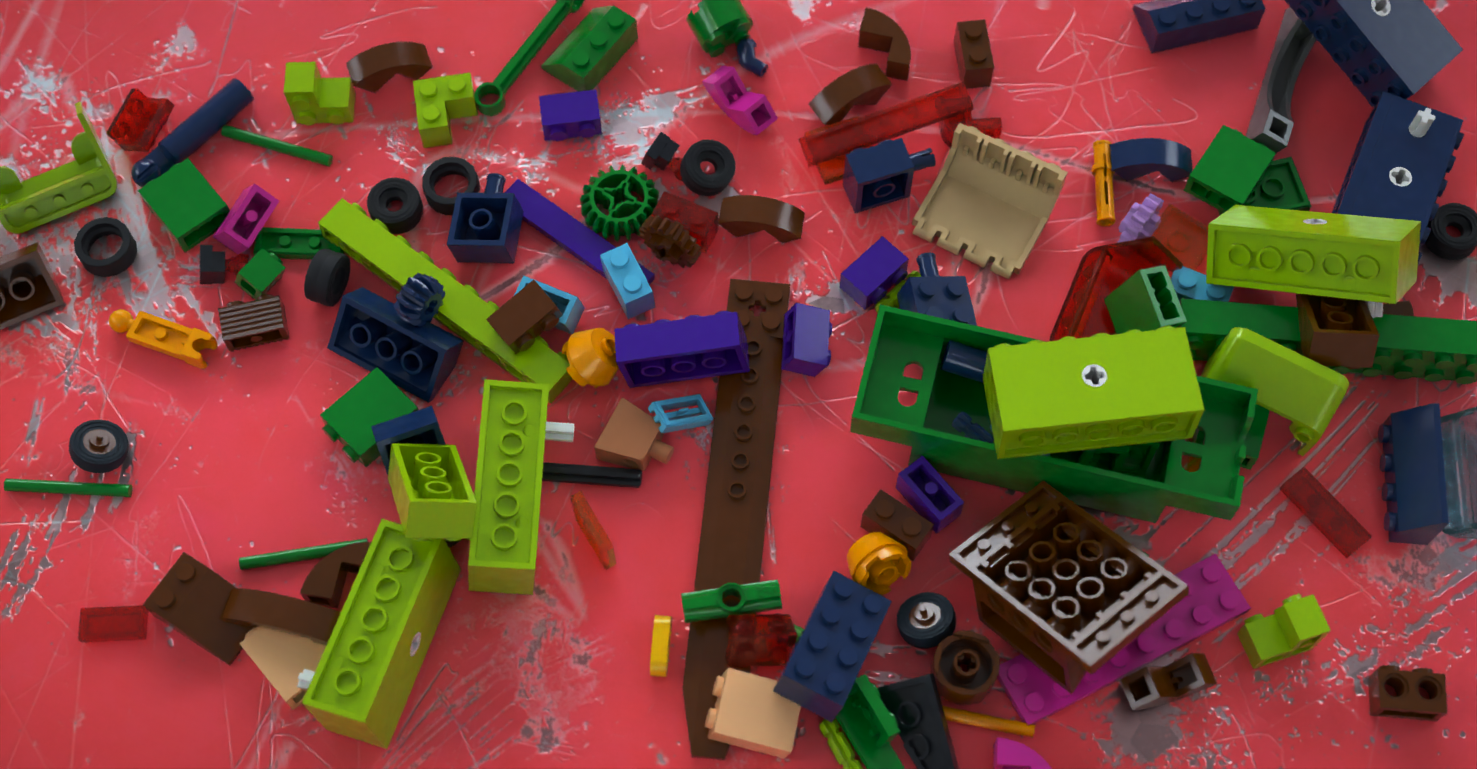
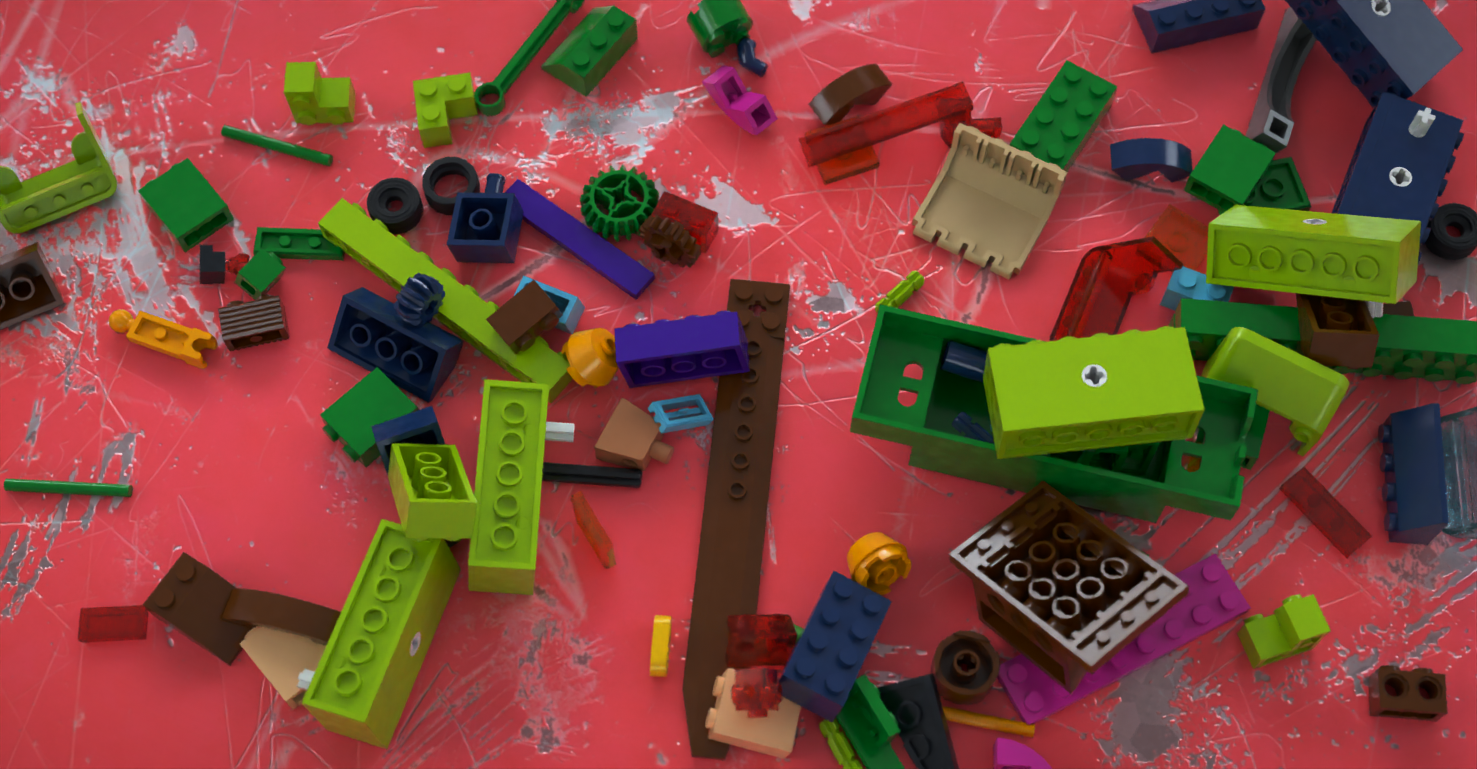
black wheel [69,420,129,473] -> none
black tyre [74,217,137,277] -> none
clear red bracket [107,88,175,152] -> none
dark blue piece [131,78,254,187] -> none
dark pink brick [213,184,279,254] -> none
green bar [239,538,368,570] -> none
reddish brown brick [300,542,371,608] -> none
black tyre [304,249,351,306] -> none
reddish brown brick [346,42,432,93] -> none
dark purple brick [539,89,602,141] -> none
medium azure brick [600,243,655,319] -> none
black piece [641,132,683,182] -> none
black tyre [680,140,735,196] -> none
green piece [681,579,782,623] -> none
reddish brown brick [718,195,805,243] -> none
dark purple brick [781,303,832,377] -> none
dark purple brick [840,236,909,310] -> none
dark blue brick [843,138,936,213] -> none
reddish brown brick [858,7,911,81] -> none
reddish brown brick [860,489,934,561] -> none
dark purple brick [896,455,964,534] -> none
dark blue brick [897,252,977,326] -> none
black wheel [897,592,956,648] -> none
reddish brown brick [954,20,994,89] -> none
light orange pin [1092,140,1116,227] -> none
green brick [1104,265,1187,334] -> none
lavender gear [1116,193,1164,255] -> none
reddish brown brick [1120,653,1217,710] -> none
none -> clear red brick [731,668,783,718]
none -> green brick [1010,60,1118,172]

